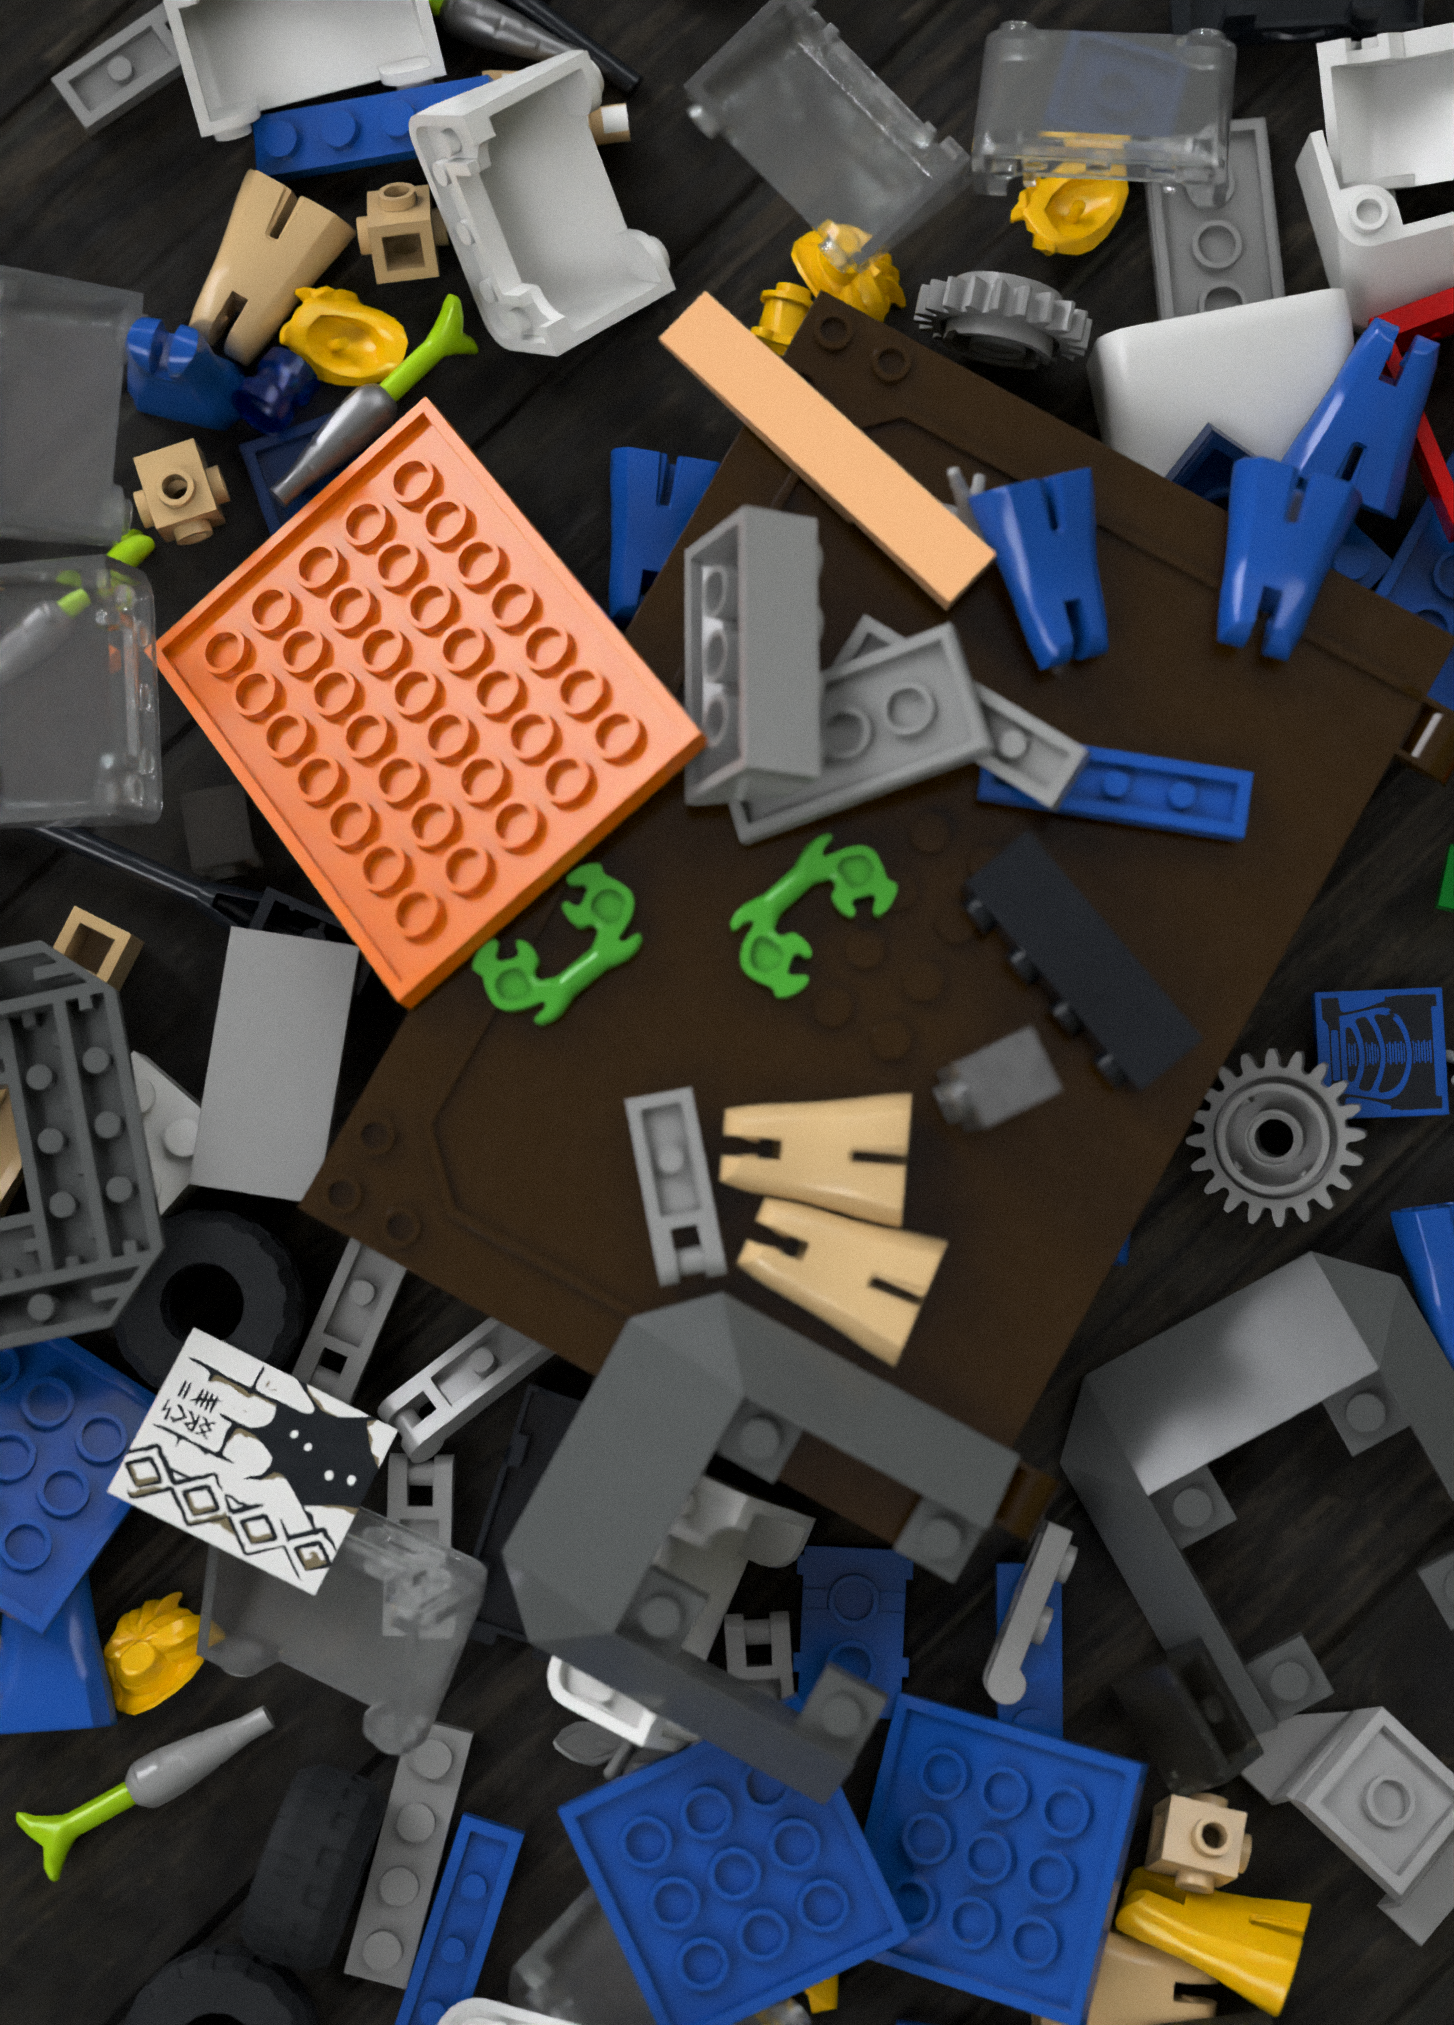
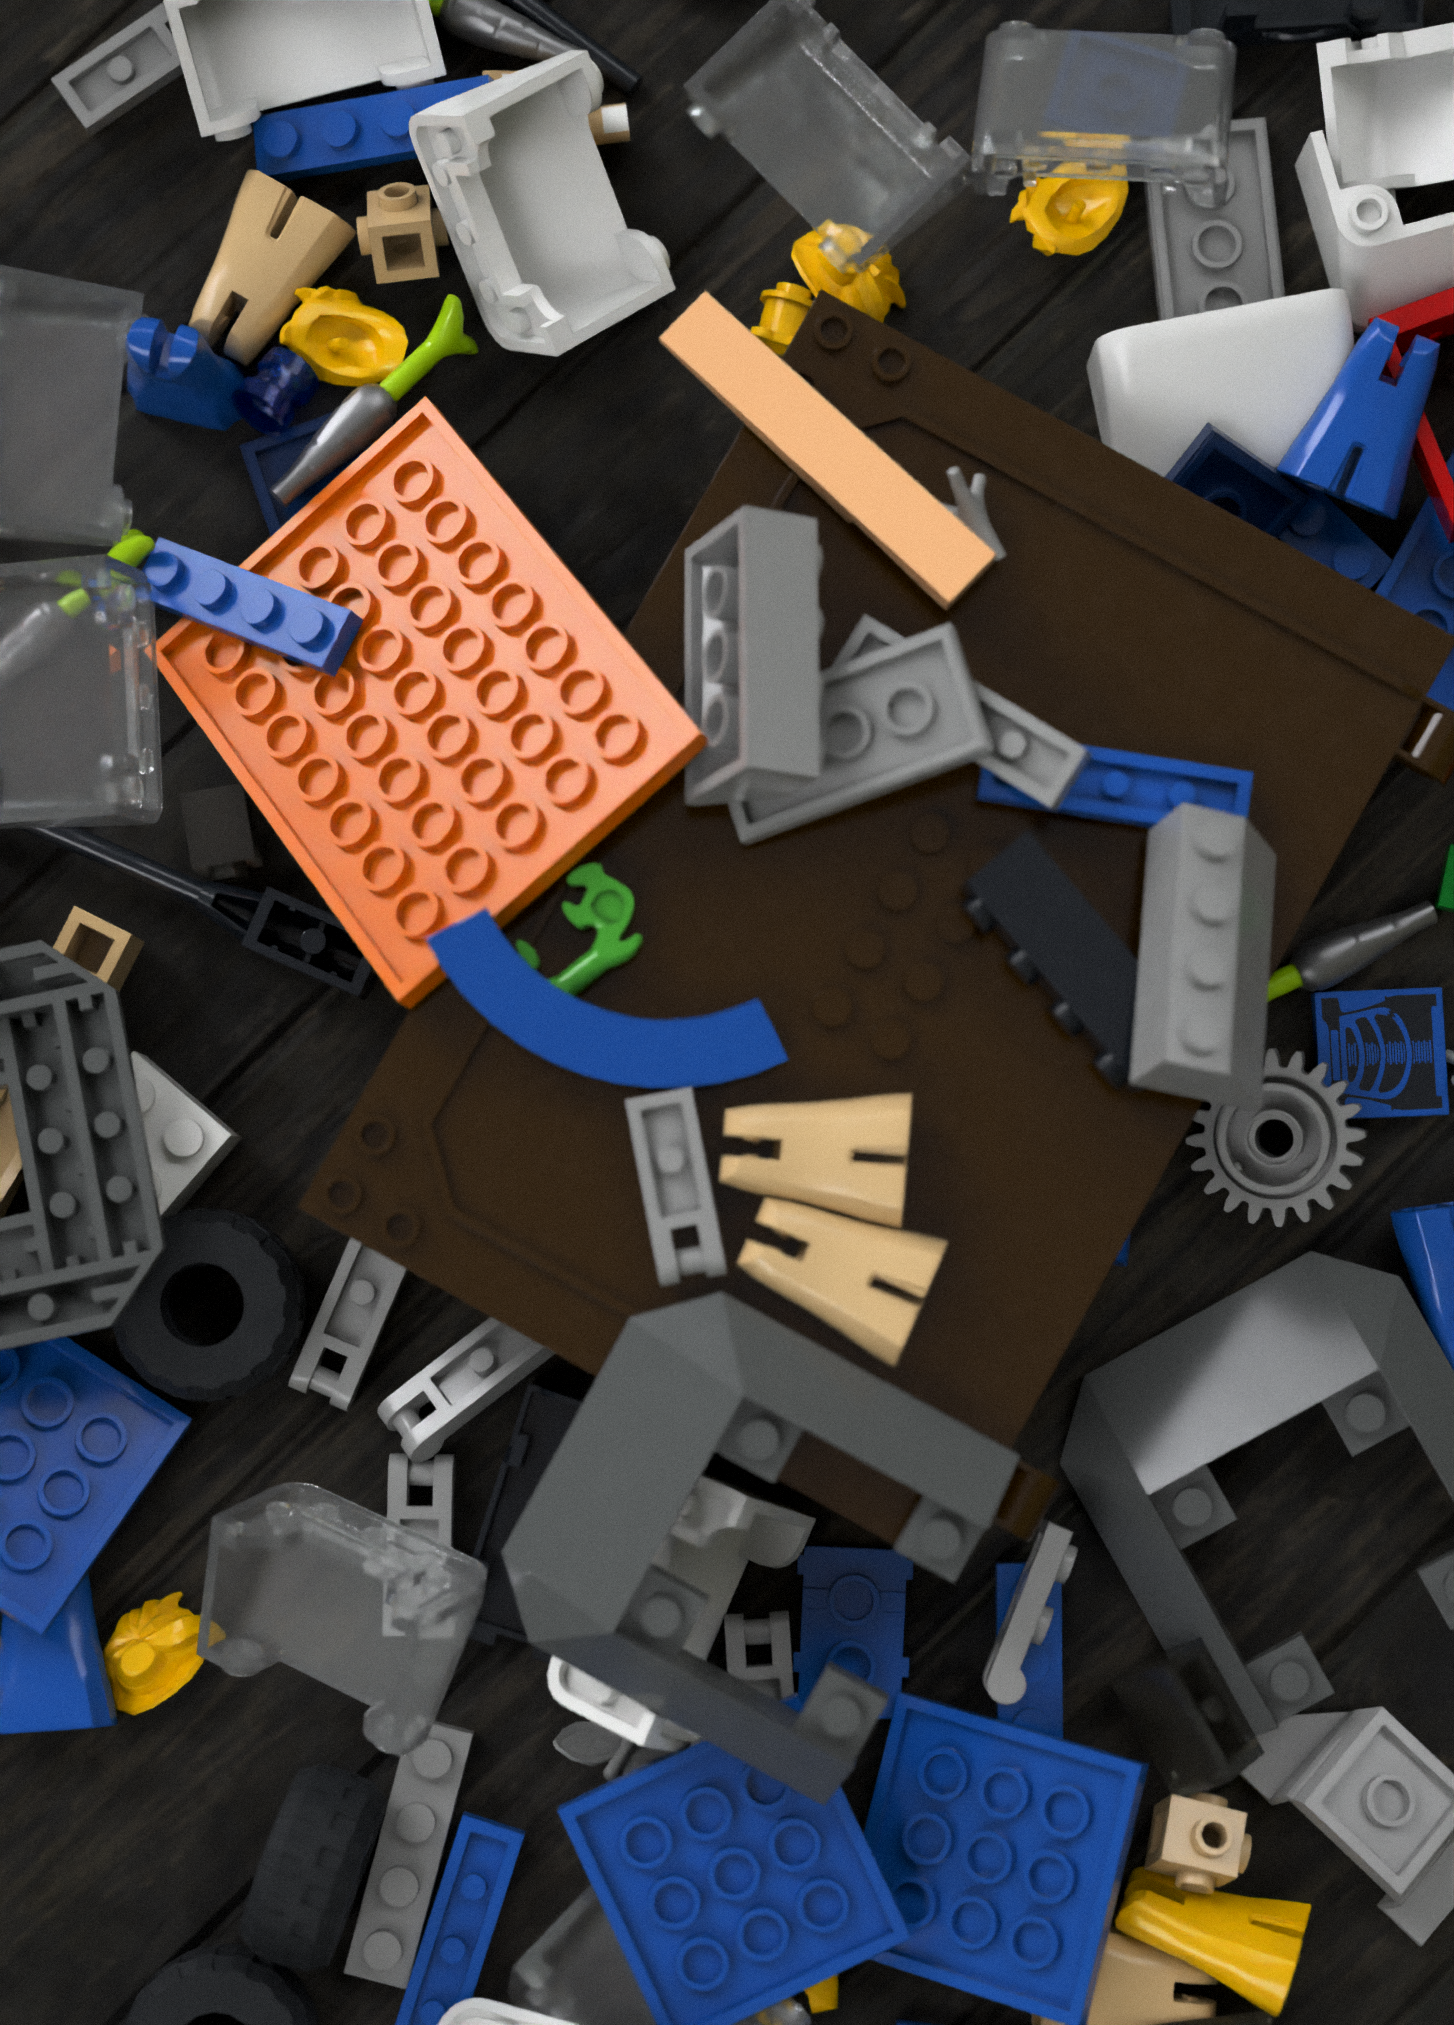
light grey piece [16,1705,275,1882] -> none
sticker [107,1327,398,1596] -> none
tan brick [133,438,230,545] -> none
light grey tile [189,926,362,1202] -> none
blue piece [609,447,721,628] -> none
bright green helmet [730,833,897,999] -> none
light grey gear [913,271,1093,369] -> none
flat silver brick [932,1027,1062,1133] -> none
blue piece [968,467,1109,670] -> none
blue piece [1217,457,1363,662] -> none
none -> plate [131,537,363,677]
none -> blue tile [425,907,789,1088]
none -> light grey slope [1130,803,1276,1111]
none -> flat silver piece [1267,900,1438,1002]

